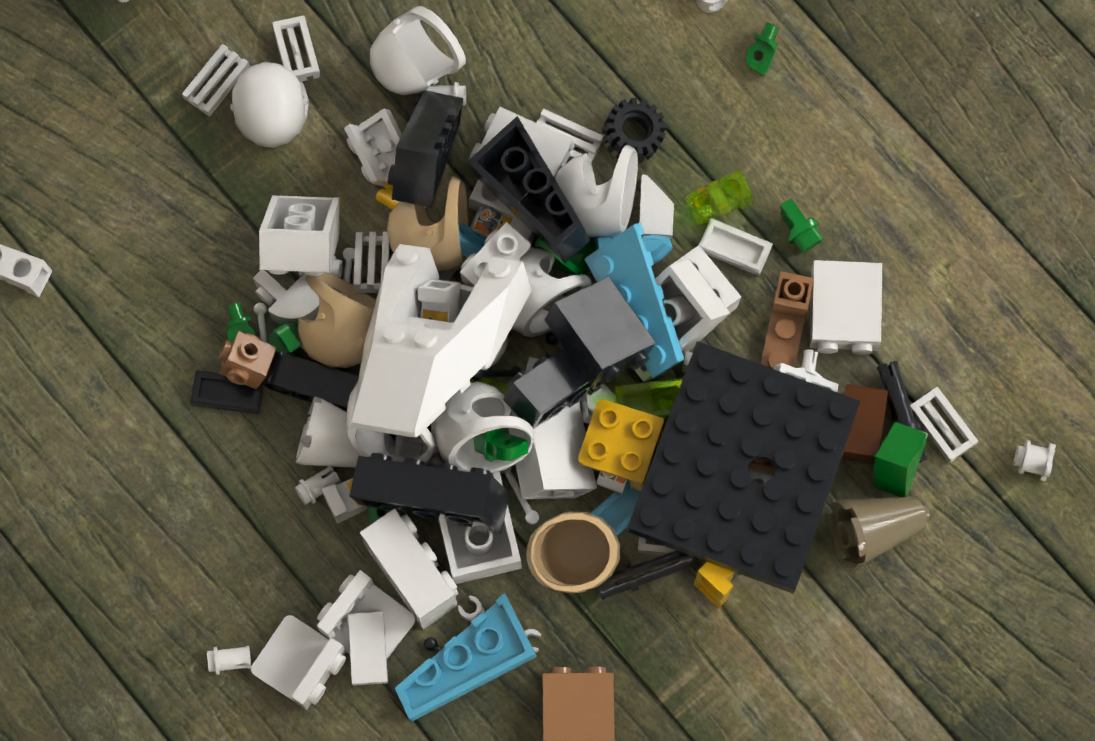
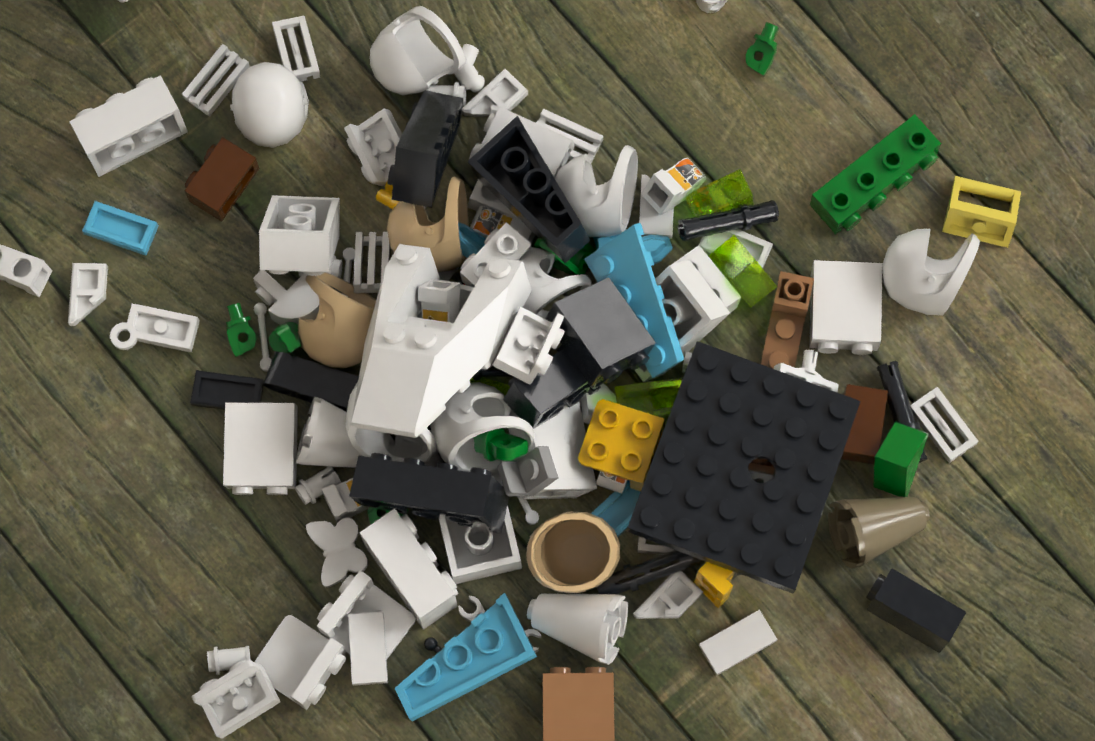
medium nougat brick [218,331,276,389] -> none
black tyre [602,98,666,163] -> none
green piece [780,198,824,253] -> none
white brick [1013,440,1056,481] -> none
none -> white tile [68,263,108,326]
none -> white brick [69,75,188,177]
none -> medium azure tile [82,201,159,256]
none -> white hinge [110,303,200,352]
none -> reddish brown brick [184,137,260,222]
none -> white bracket [192,660,281,738]
none -> white brick [223,403,298,495]
none -> white animal [306,517,368,587]
none -> white arm [455,44,485,92]
none -> white tile [462,69,528,117]
none -> white bracket [492,307,565,385]
none -> light grey bracket [497,446,559,496]
none -> white cone [527,594,628,665]
none -> white tile [633,571,703,619]
none -> white leg [641,158,706,215]
none -> black pin [677,200,779,241]
none -> white tile [699,609,778,676]
none -> clear neon green slope [708,235,777,309]
none -> green brick [810,114,941,235]
none -> black brick [866,568,966,653]
none -> white piece [882,229,980,316]
none -> light yellow tile [942,176,1021,248]

